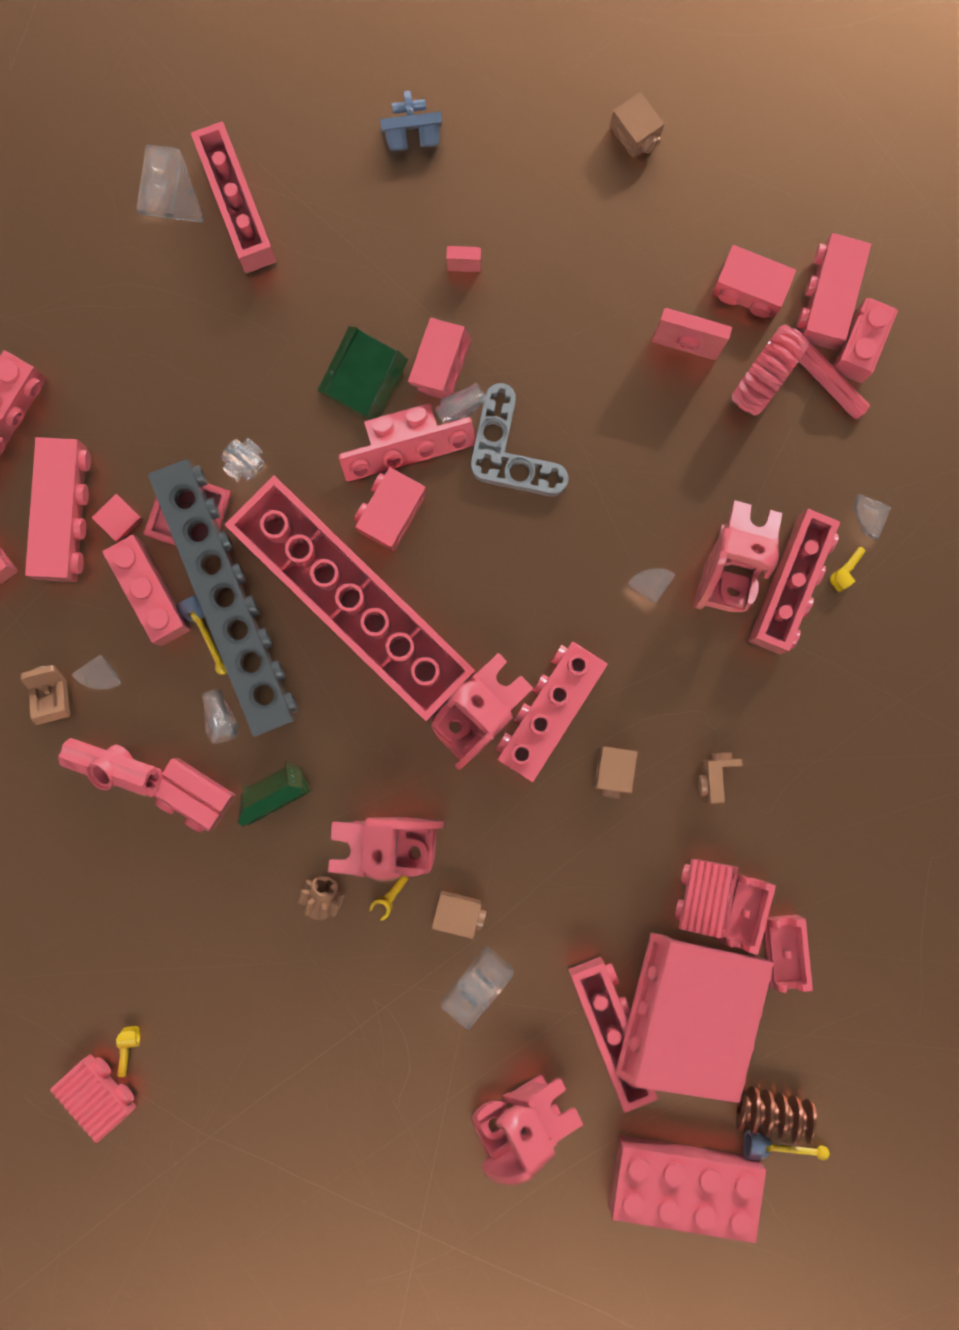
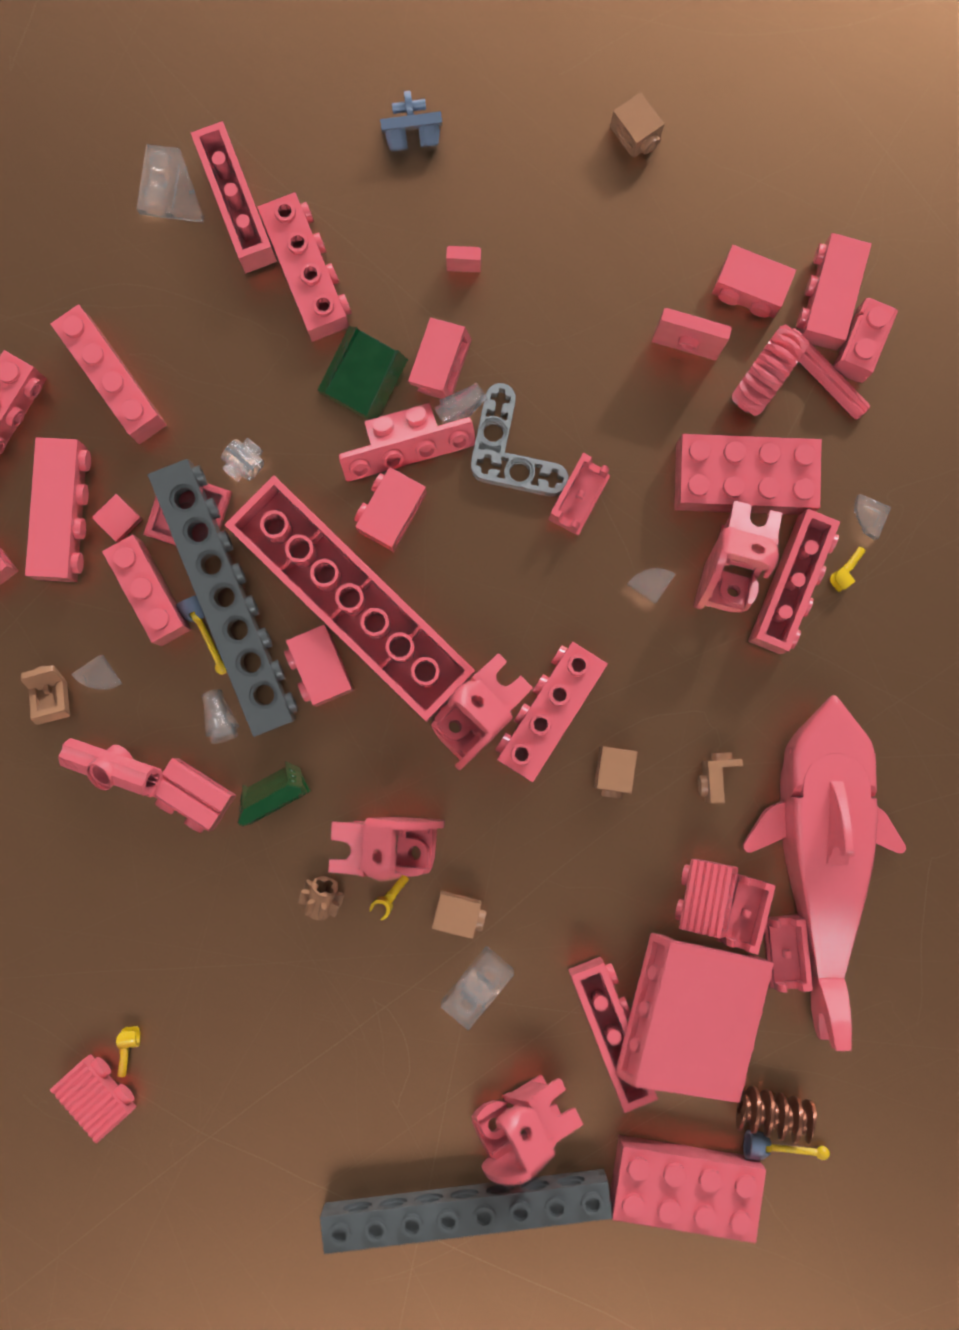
none -> coral brick [50,304,167,445]
none -> coral brick [257,192,352,342]
none -> coral brick [284,624,355,707]
none -> dark grey brick [320,1169,612,1254]
none -> coral hinge [548,453,611,536]
none -> coral brick [674,434,822,515]
none -> coral animal [743,695,906,1051]

